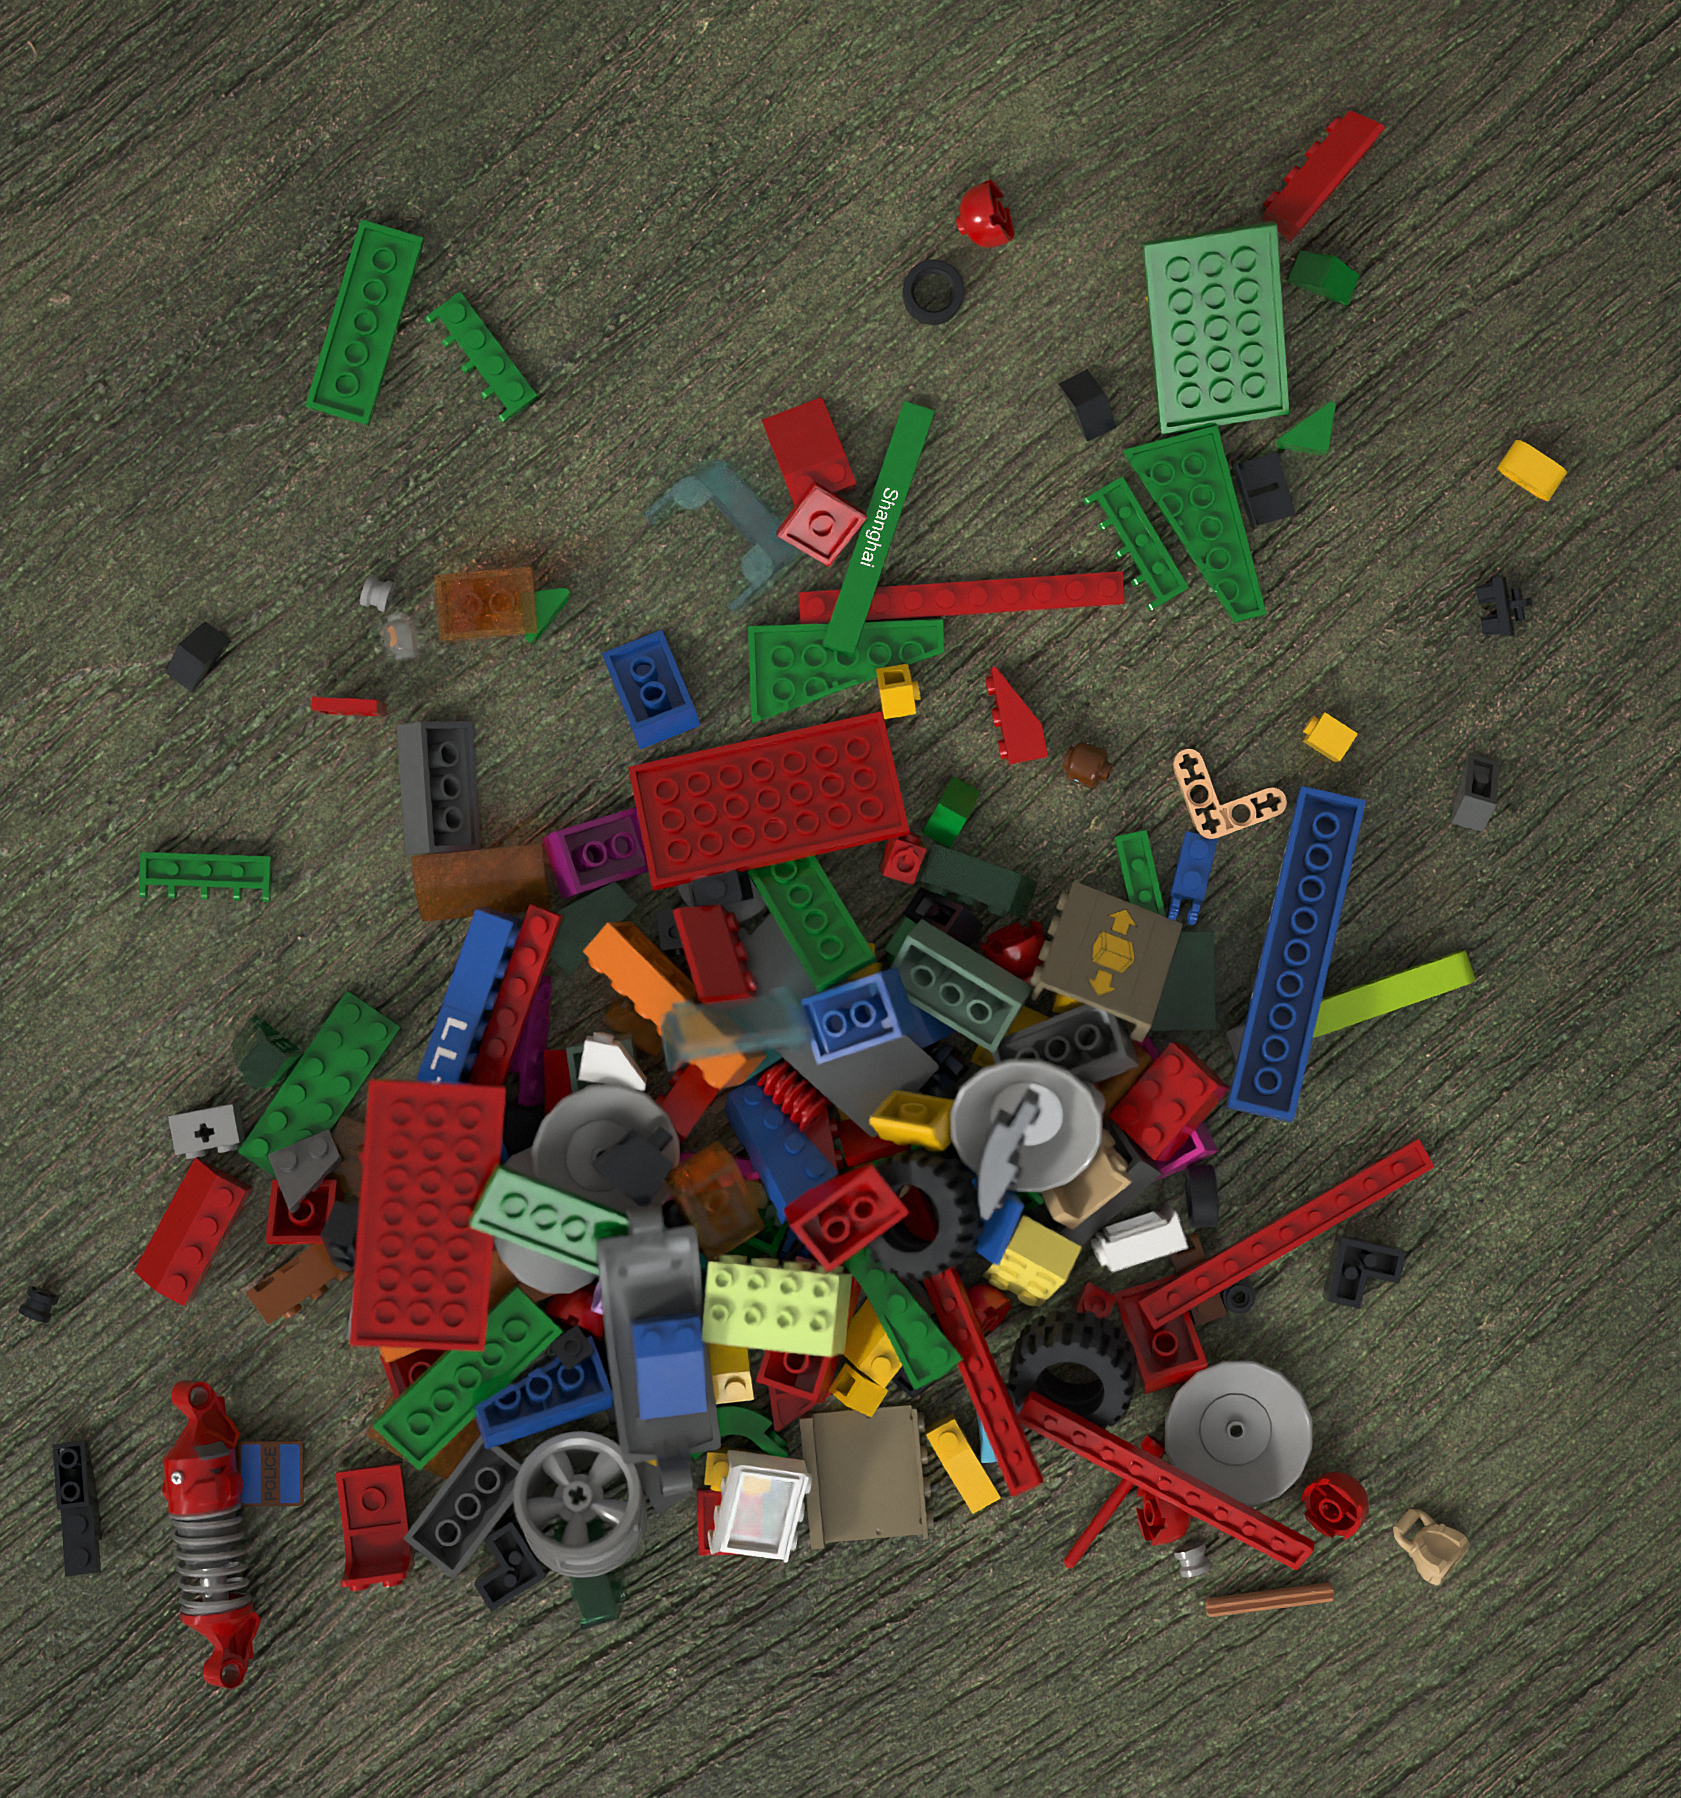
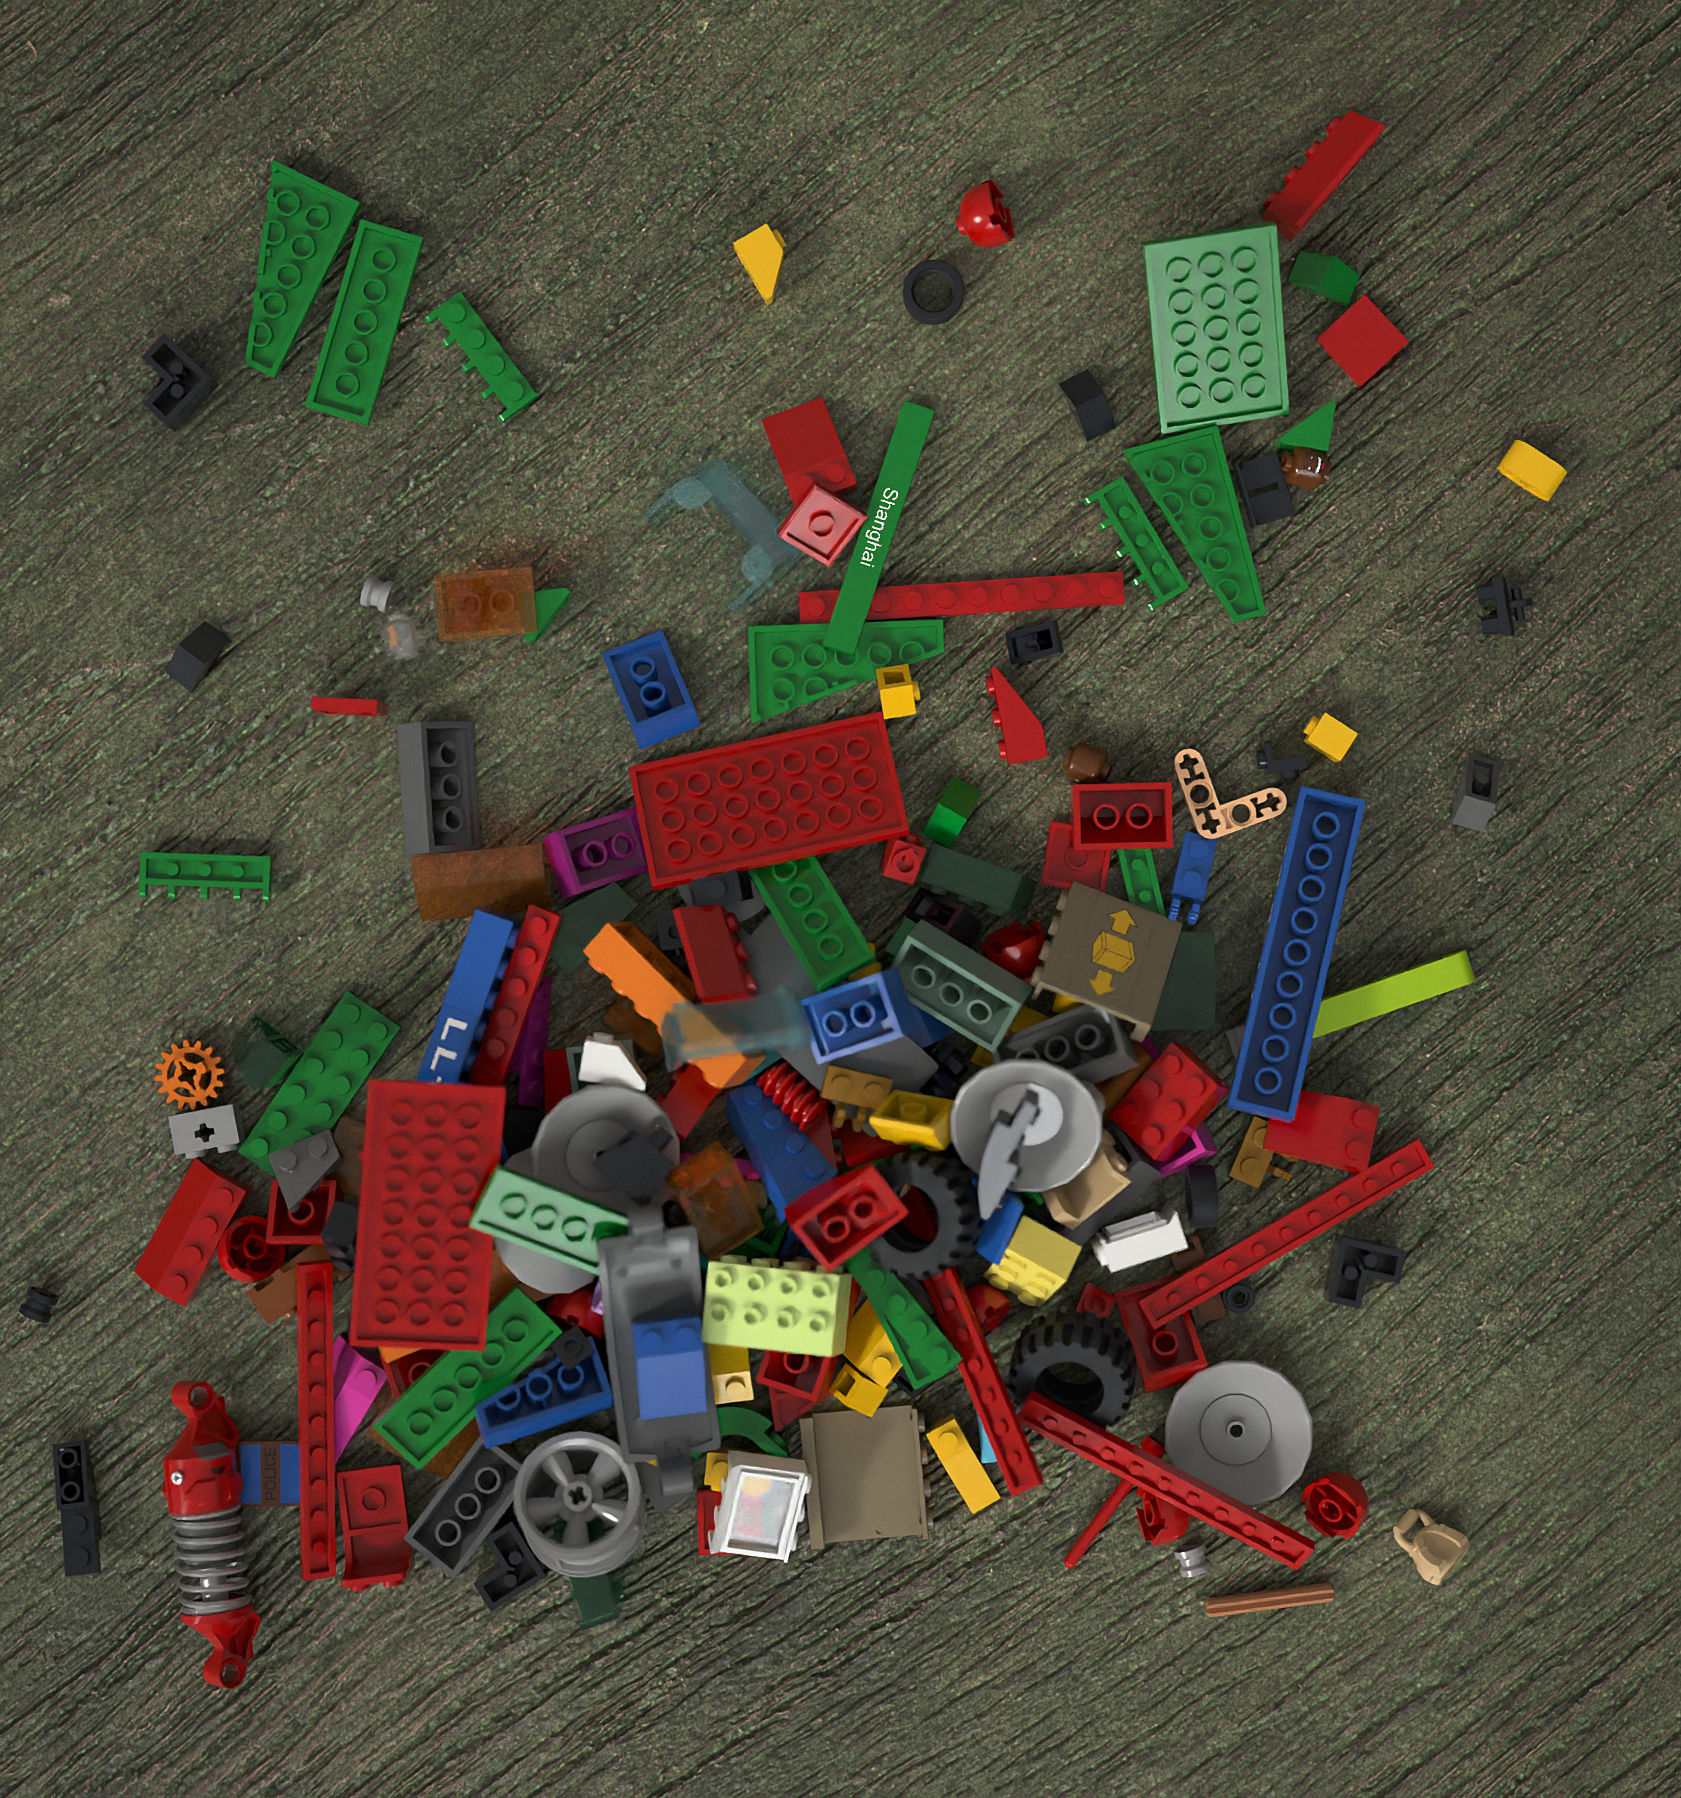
none -> black brick [142,333,219,432]
none -> orange gear [154,1039,228,1110]
none -> red cylinder [217,1216,286,1283]
none -> green wing [245,160,362,379]
none -> red plate [296,1259,336,1581]
none -> dark pink wedge [333,1334,388,1465]
none -> yellow slope [733,223,786,305]
none -> pearl gold hinge [820,1063,893,1132]
none -> black slope [1005,620,1063,665]
none -> red tile [1040,820,1112,893]
none -> red slope [1070,782,1173,850]
none -> pearl gold hinge [1227,1115,1299,1188]
none -> black bracket [1256,741,1308,779]
none -> red slope [1262,1090,1380,1173]
none -> reddish brown head [1280,447,1331,490]
none -> red tile [1315,294,1409,388]

